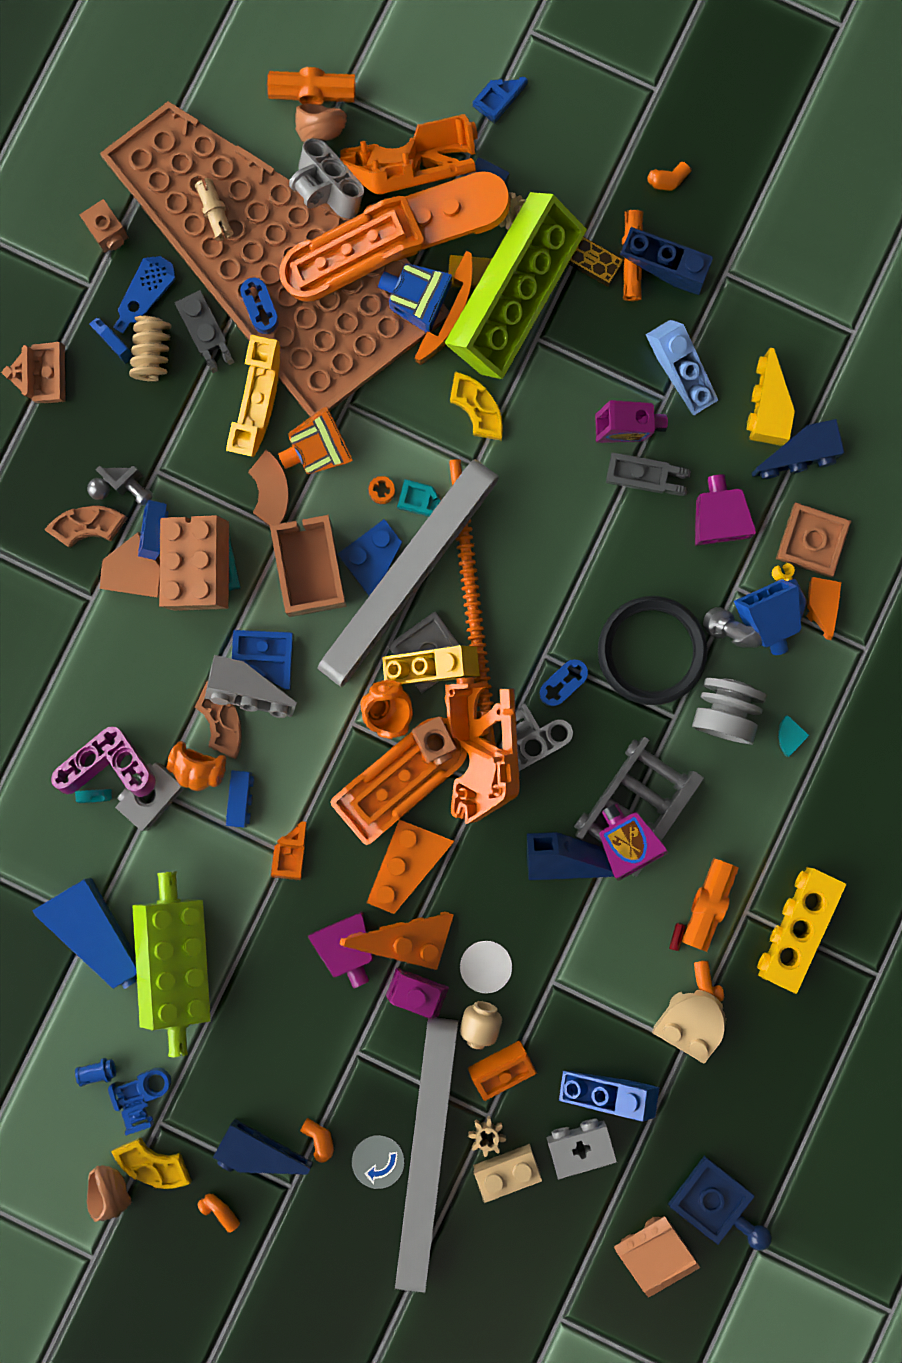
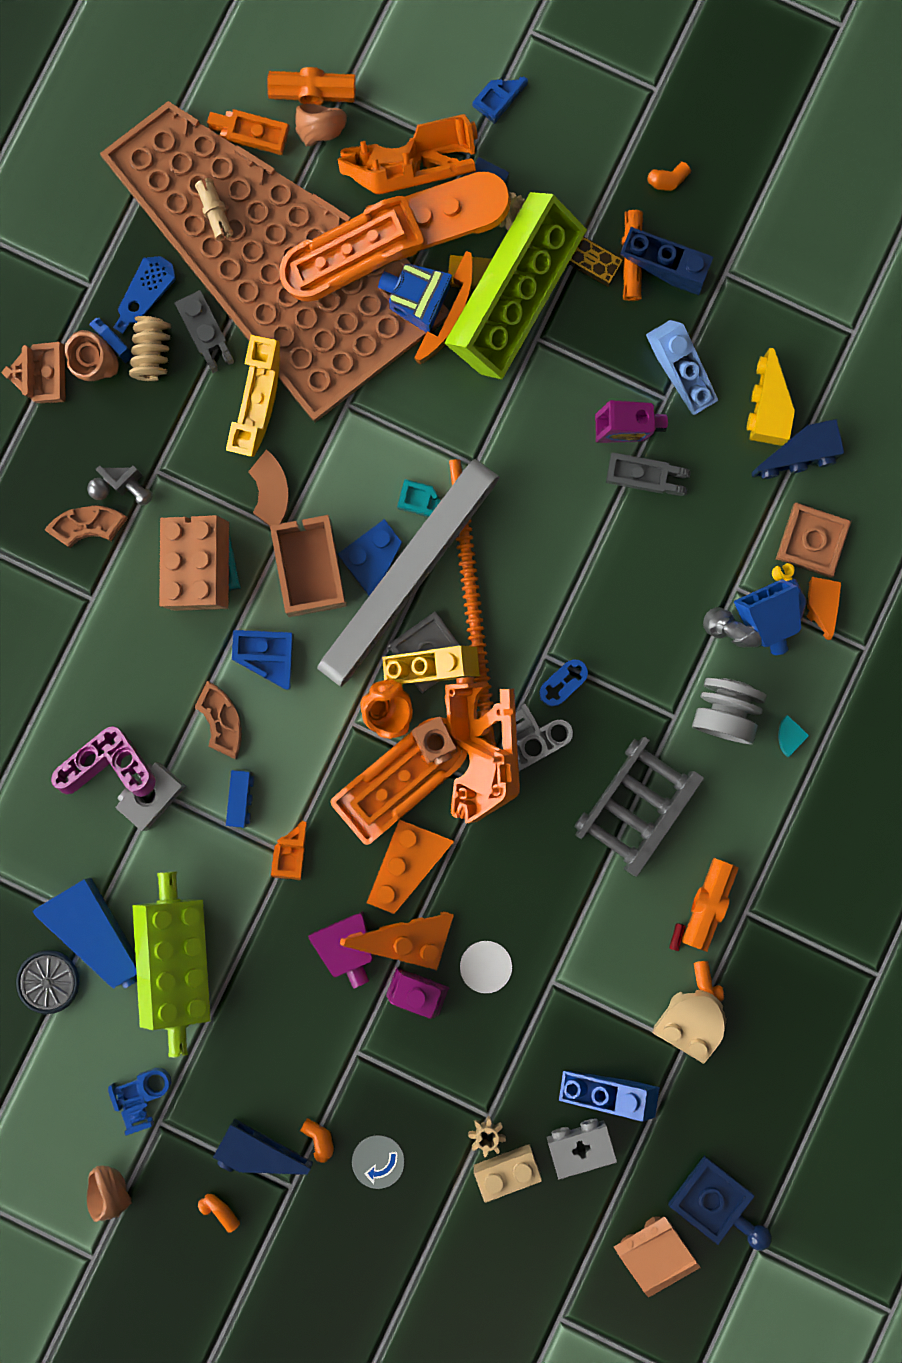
teal tile [75,789,112,803] -> none
blue pin [75,1058,116,1087] -> none
nougat brick [80,199,129,253] -> none
nougat slope [100,532,160,598] -> none
yellow tile [111,1137,192,1189] -> none
blue piece [138,500,169,560] -> none
orange hair [166,741,226,792] -> none
light grey slope [204,655,297,718] -> none
blue beam [240,277,279,334] -> none
torso [278,406,353,474] -> none
light grey piece [289,138,364,219] -> none
orange bush [369,476,395,505] -> none
light grey beam [395,1017,458,1293] -> none
yellow tile [450,372,503,441] -> none
tan head [460,1001,502,1049] -> none
orange slope [468,1041,537,1101] -> none
dark blue slope [527,832,615,880] -> none
black tyre [598,596,708,705] -> none
torso [599,804,669,881] -> none
magenta torso [695,474,756,546] -> none
yellow brick [757,867,846,994] -> none
none -> flat silver wheel [16,950,79,1014]
none -> nougat hair [65,330,119,381]
none -> orange hinge [207,109,290,155]

